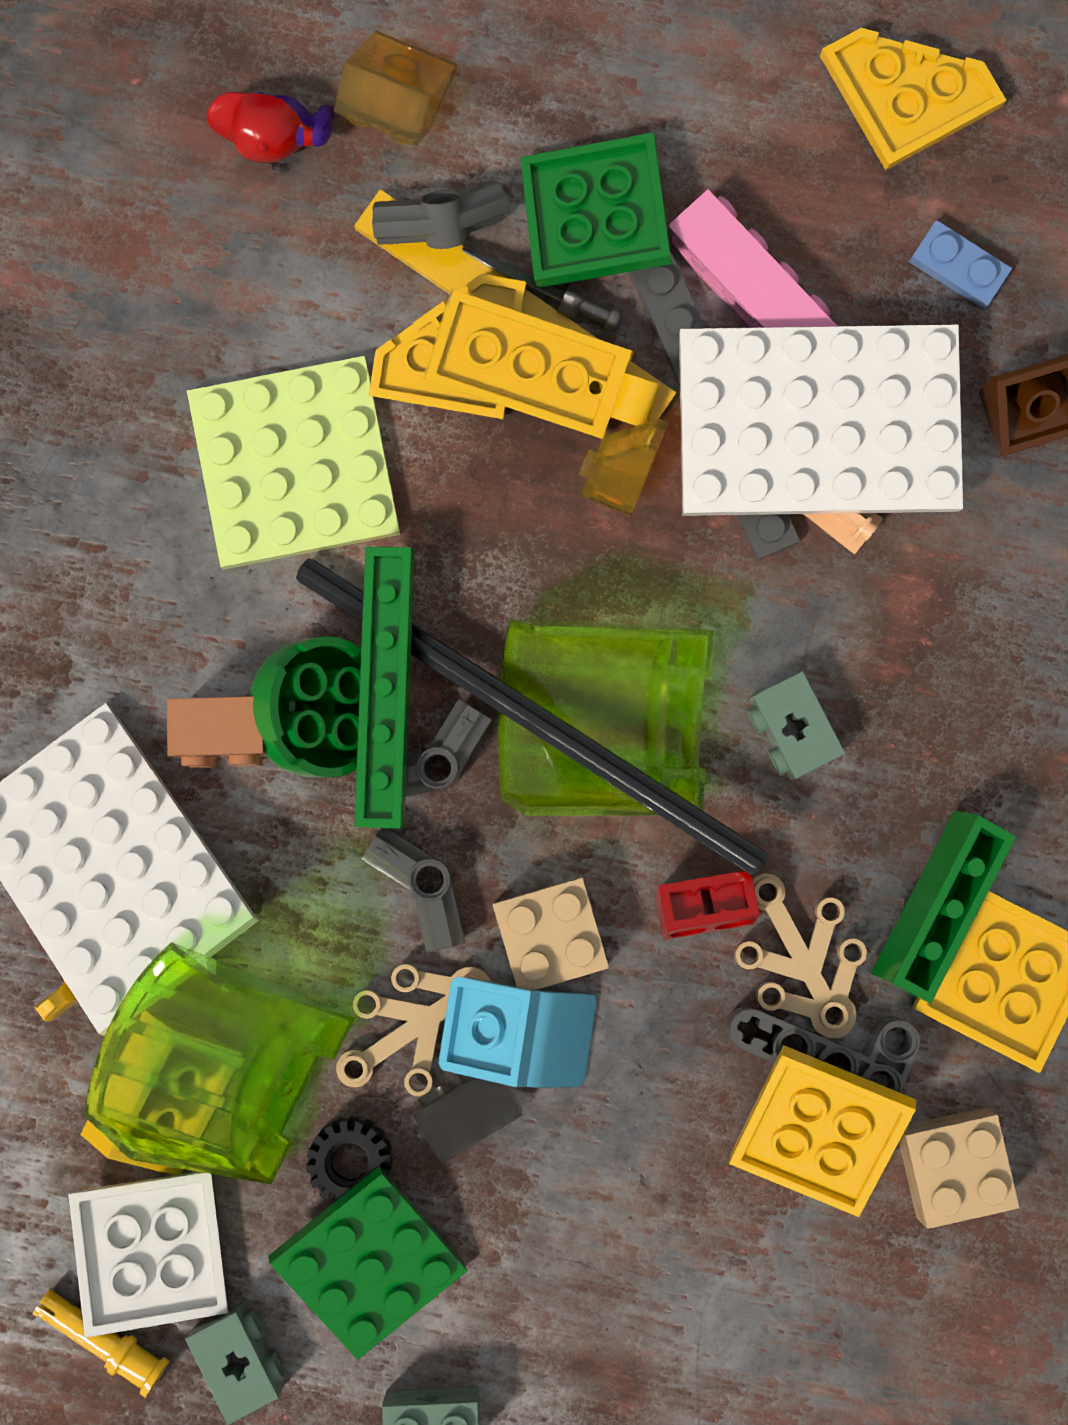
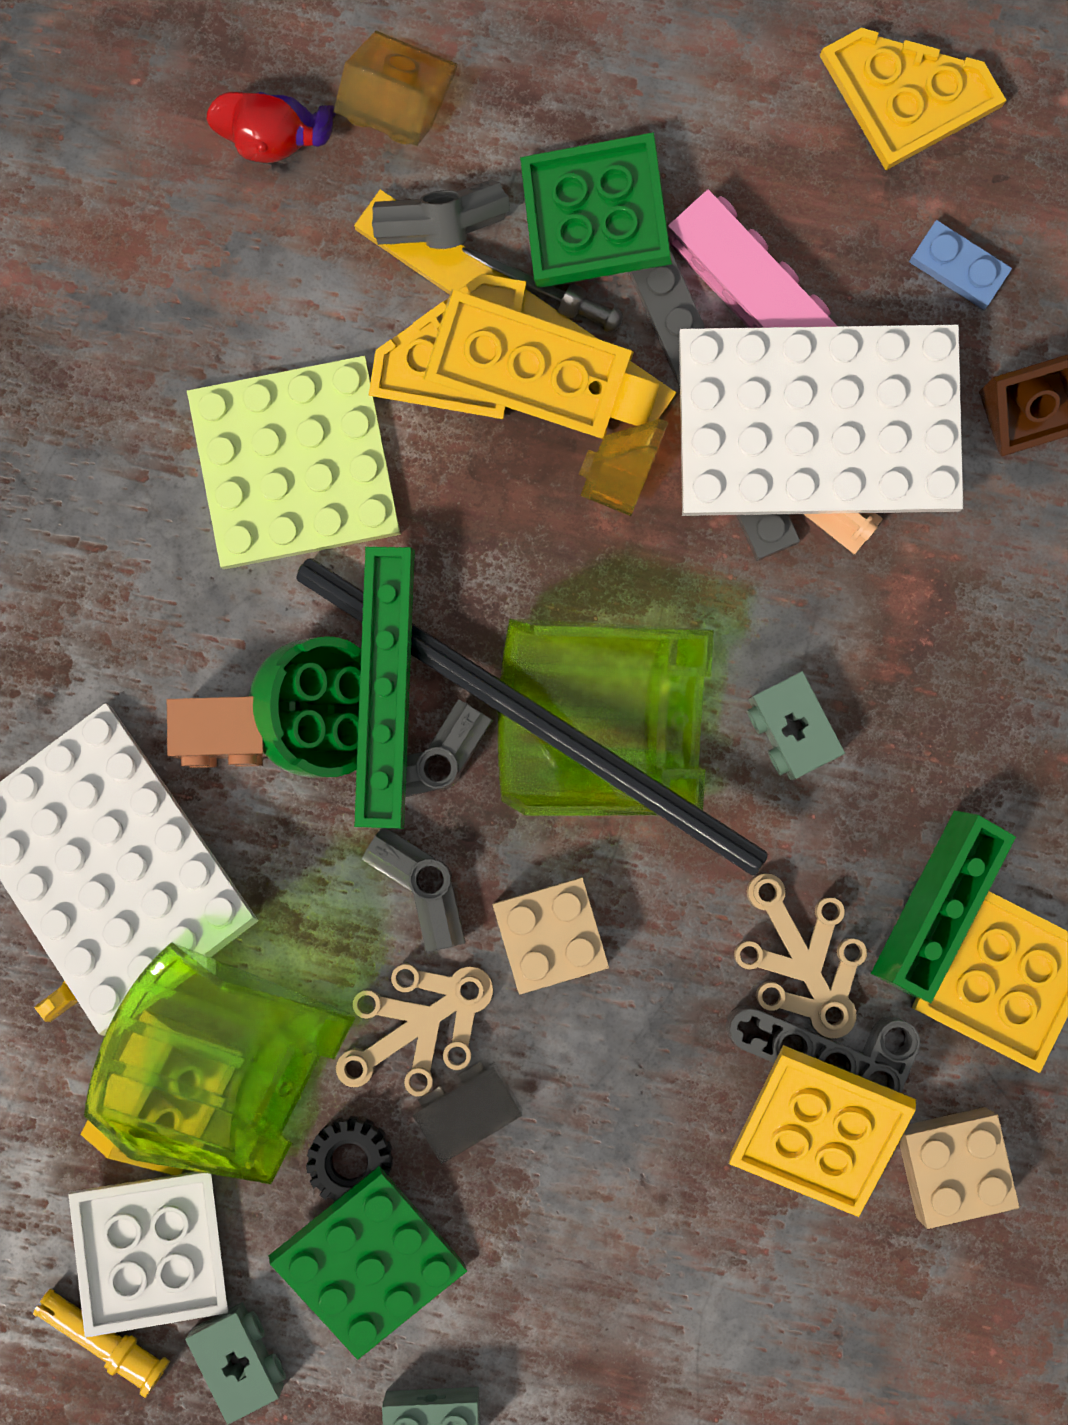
medium azure piece [439,977,596,1088] -> none
red brick [654,871,760,940] -> none

